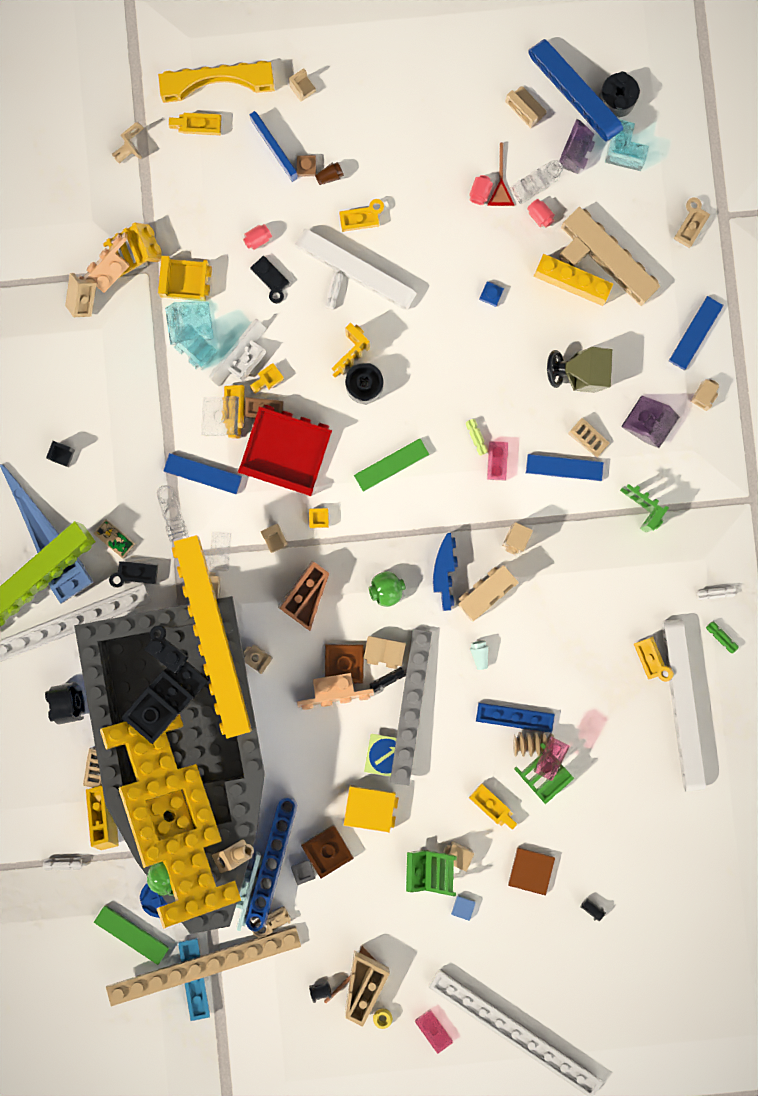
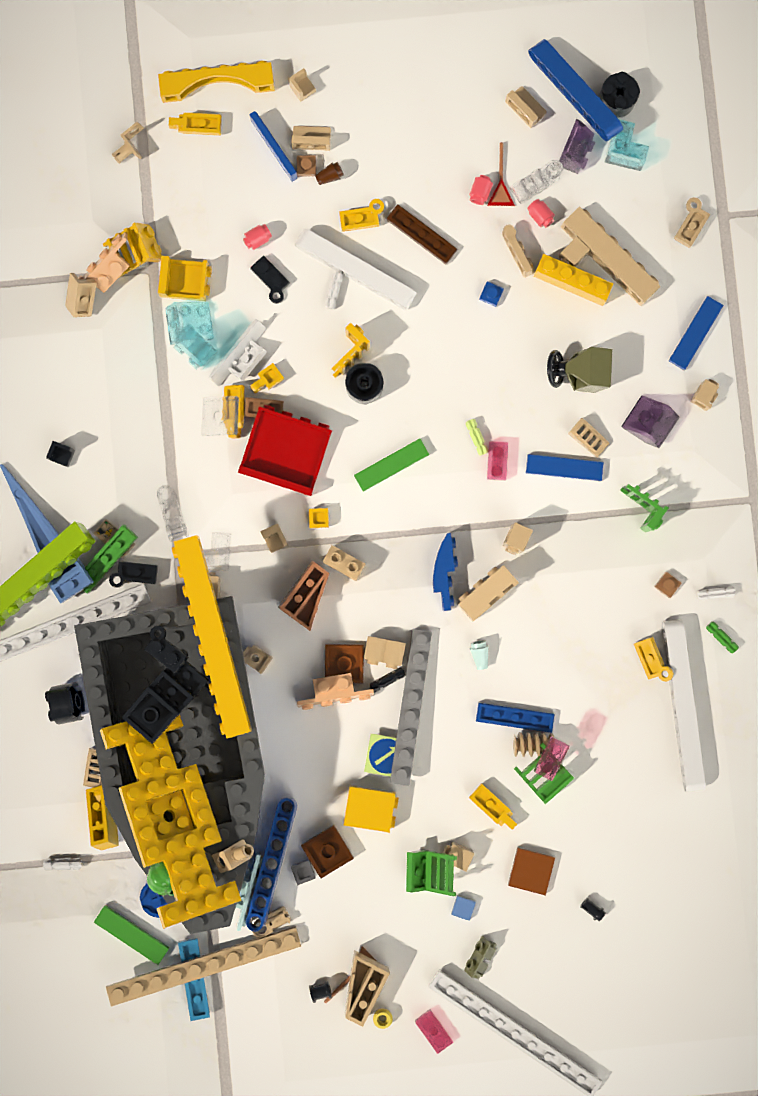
blue tile [163,453,242,495] -> none
bright green plant [368,571,406,607] -> none
none -> bright green tile [83,524,139,594]
none -> tan panel [291,126,331,151]
none -> tan brick [322,545,366,581]
none -> reddish brown tile [386,204,458,265]
none -> olive hinge [464,936,497,980]
none -> tan hinge [502,224,533,278]
none -> medium nougat plate [654,571,682,598]

